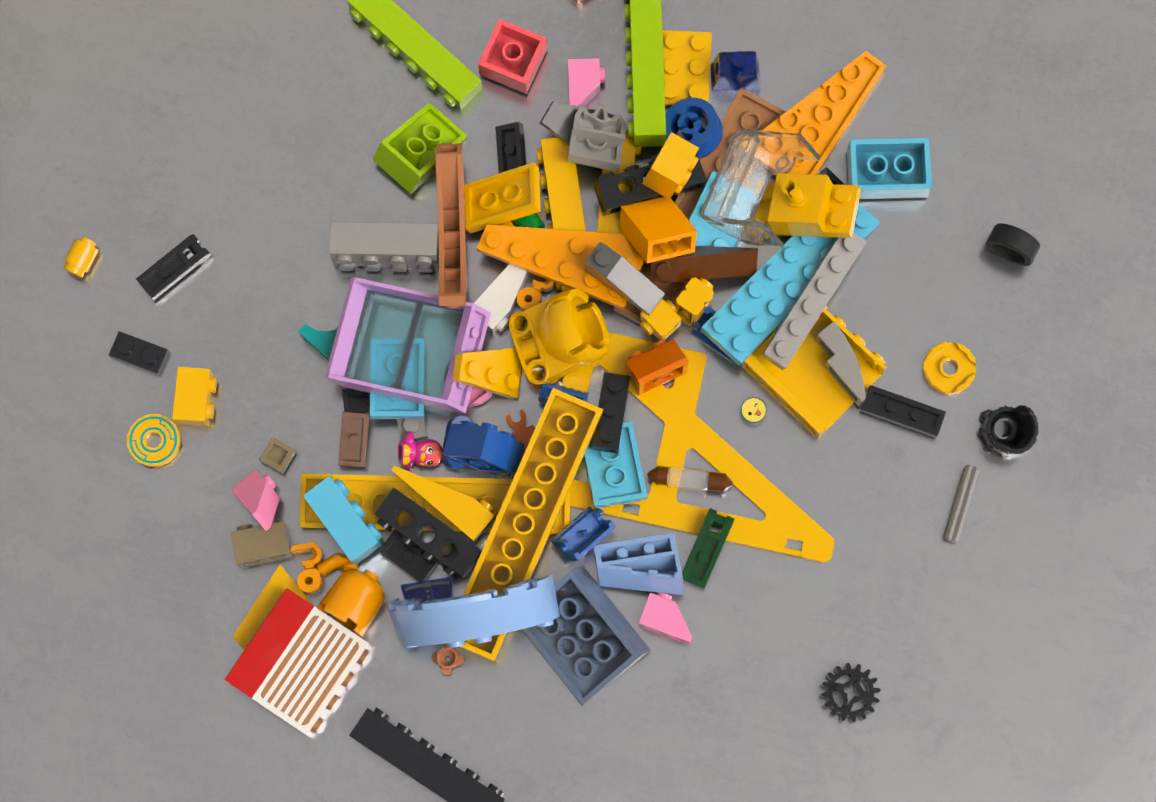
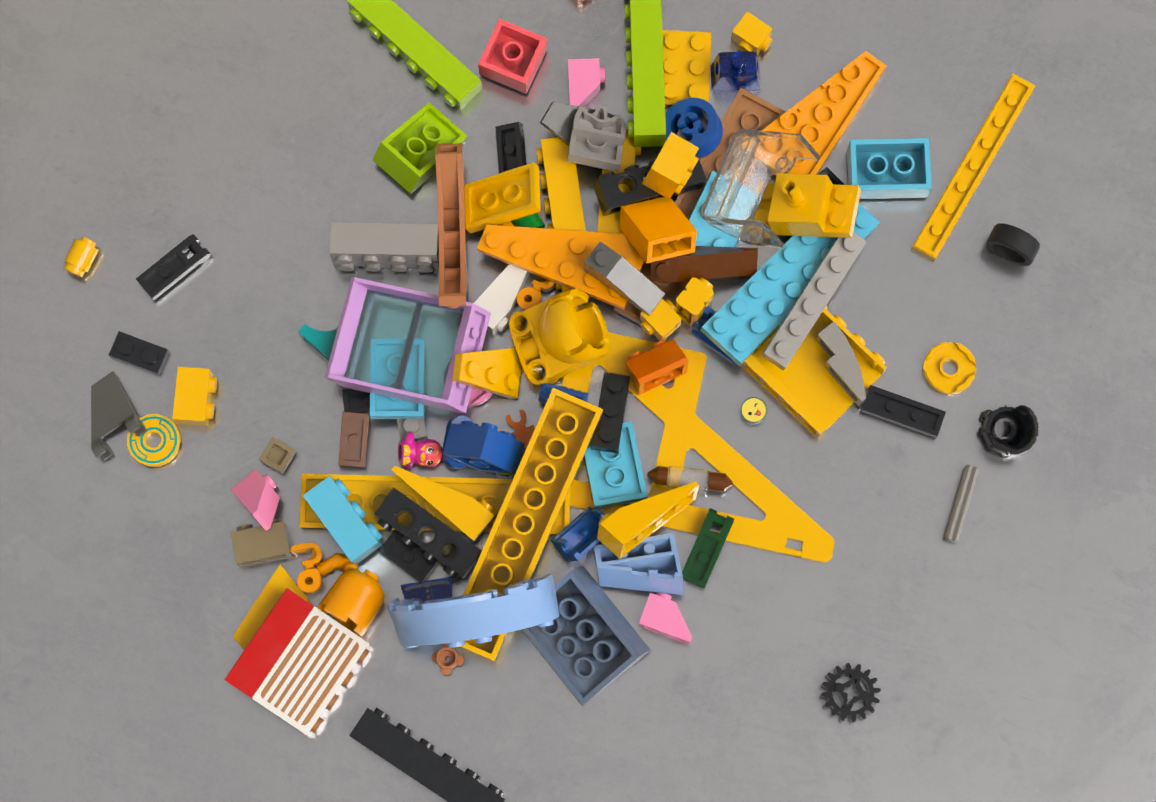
none -> dark grey flag [91,371,147,461]
none -> yellow slope [597,482,699,559]
none -> yellow brick [731,12,773,57]
none -> yellow tile [911,74,1035,261]

